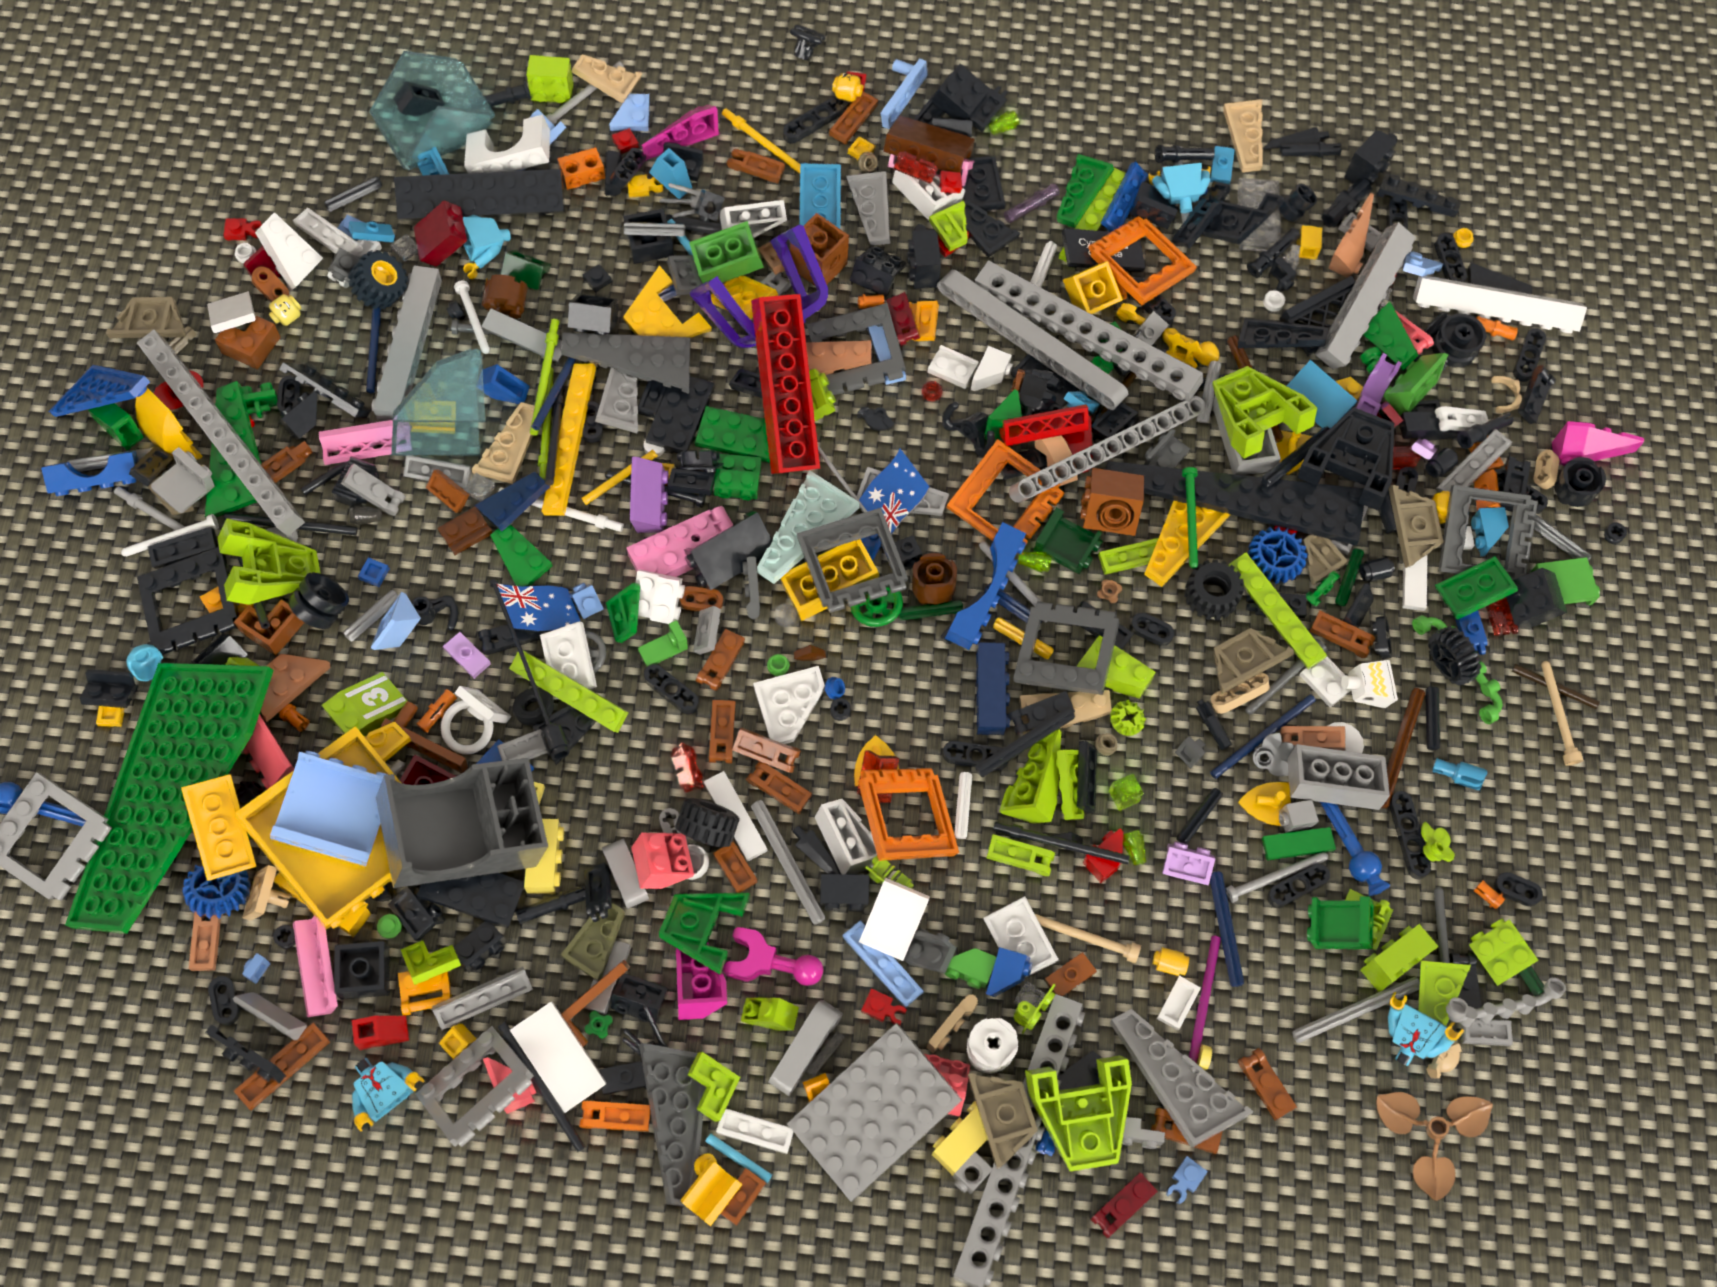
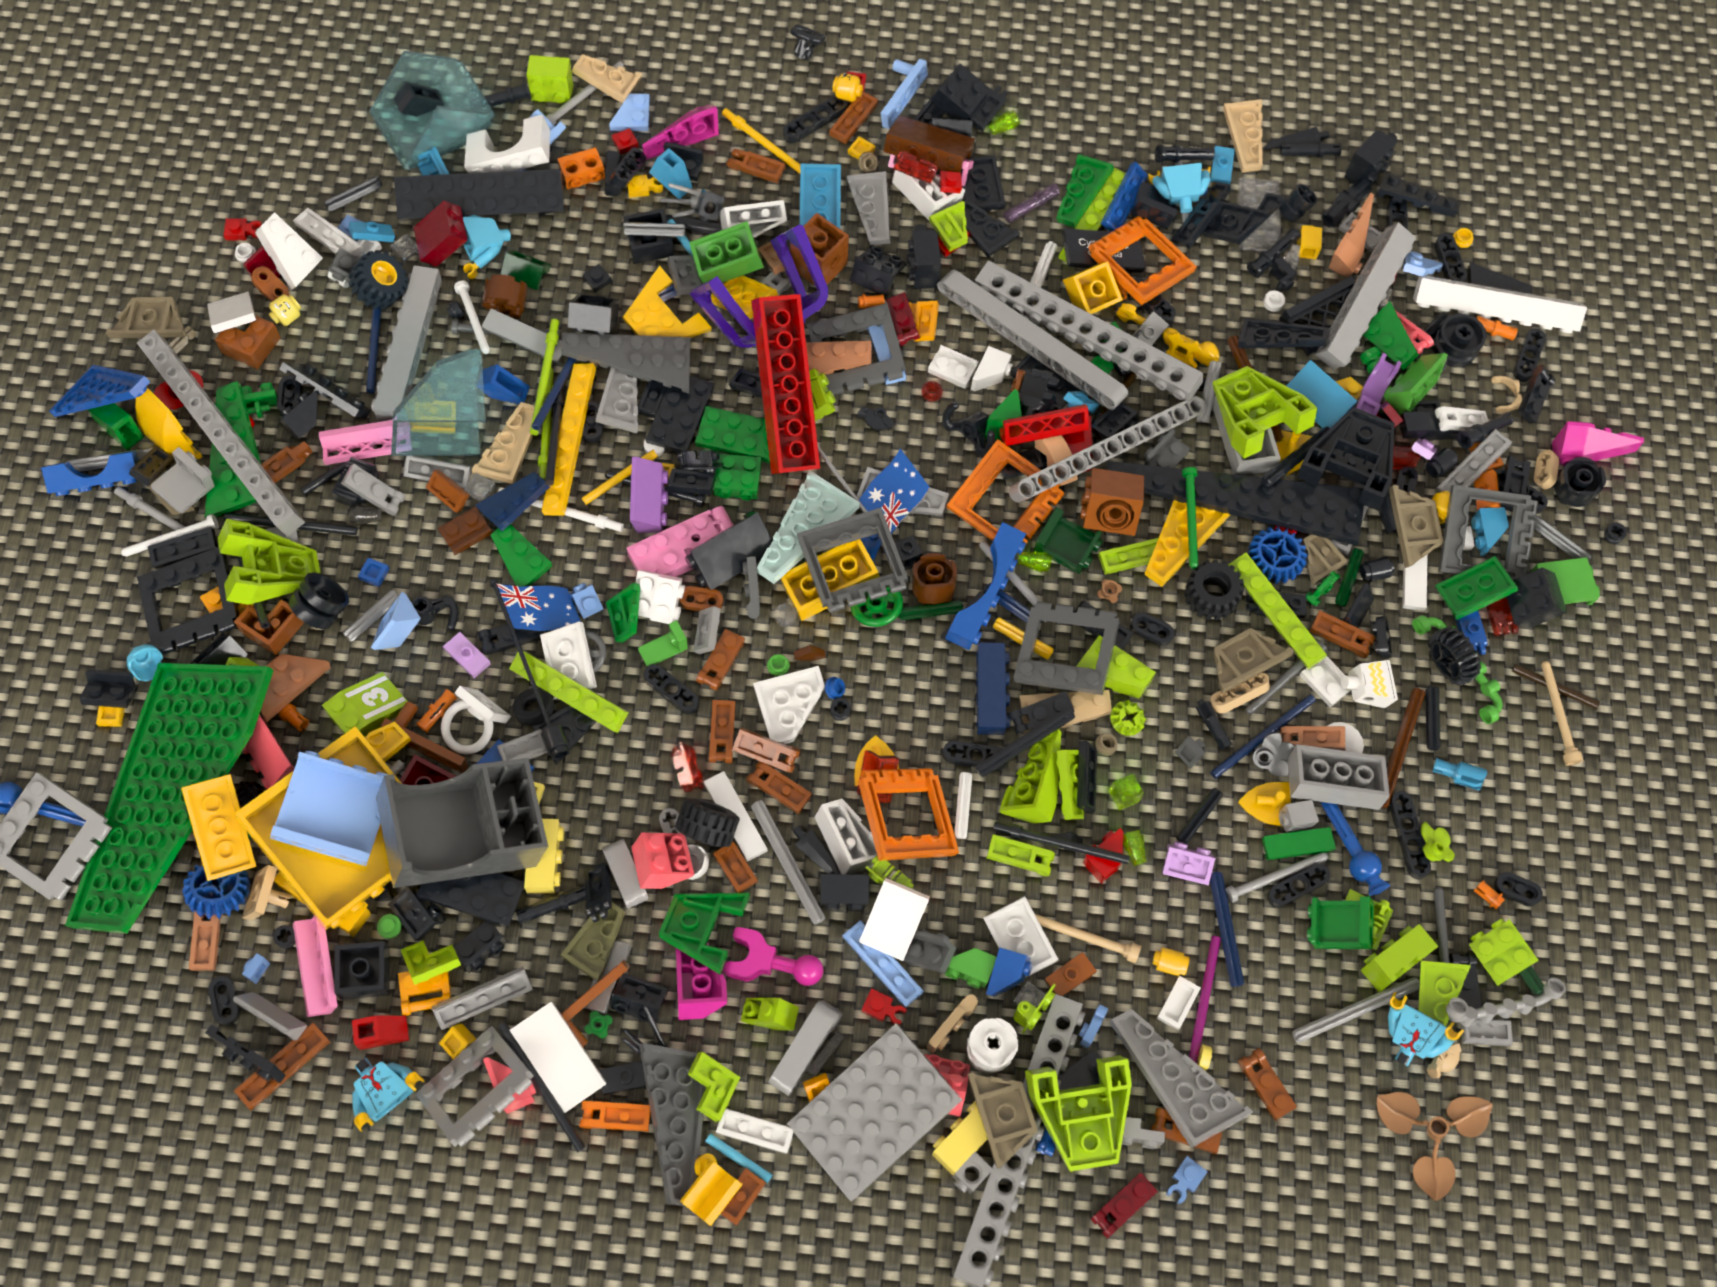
none -> medium blue plate [1079,1004,1108,1049]

